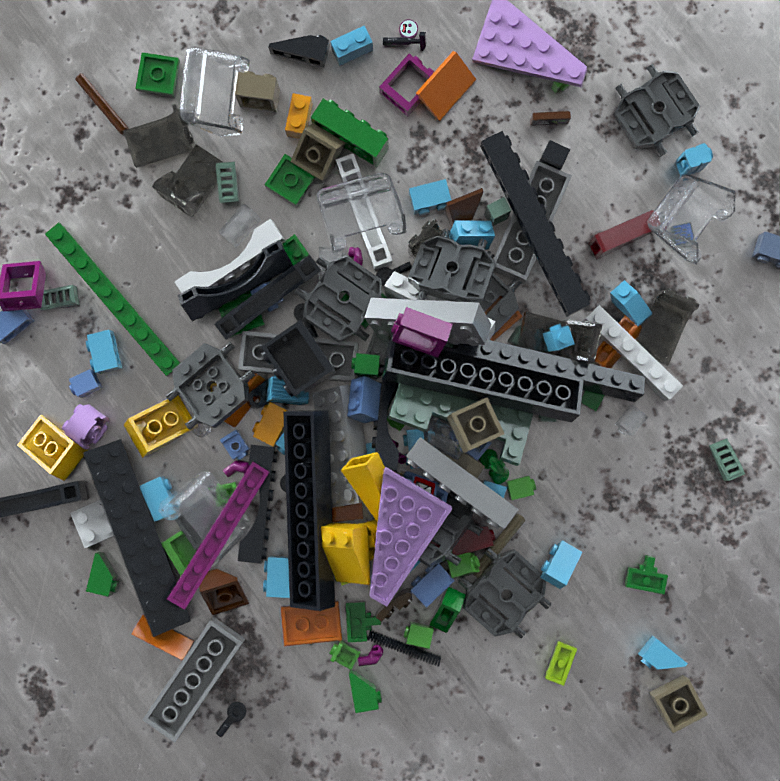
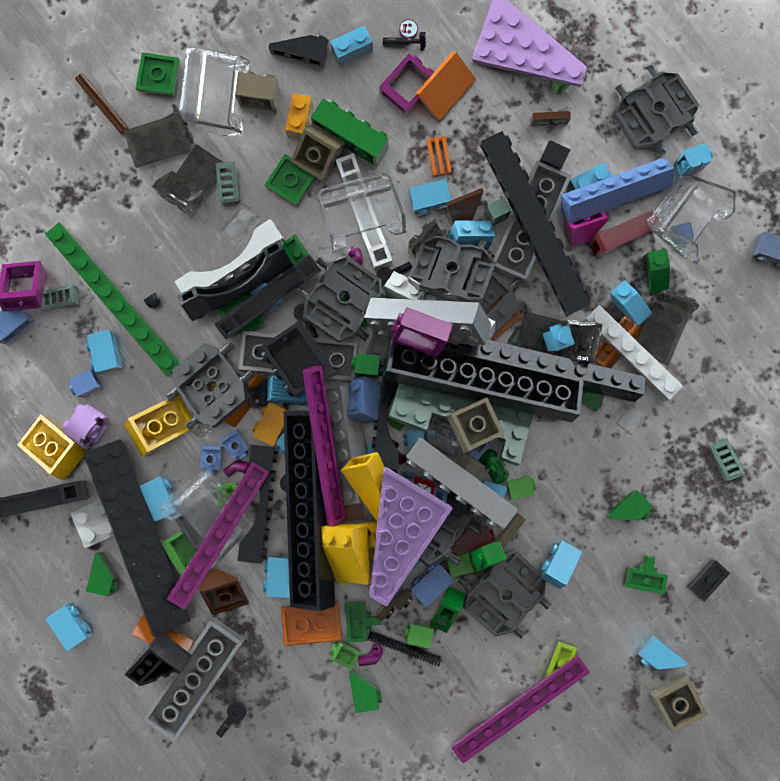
none -> medium azure brick [46,603,92,651]
none -> black wedge [124,631,192,686]
none -> black hinge [143,292,160,308]
none -> medium blue brick [200,445,224,473]
none -> magenta plate [302,366,346,526]
none -> orange tile [426,135,452,177]
none -> magenta plate [451,654,590,764]
none -> green slope [471,541,507,571]
none -> medium blue brick [561,158,674,224]
none -> dark pink slope [565,212,608,246]
none -> medium azure brick [567,163,612,191]
none -> green slope [605,490,653,521]
none -> green slope [643,249,670,293]
none -> black plate [688,559,730,602]

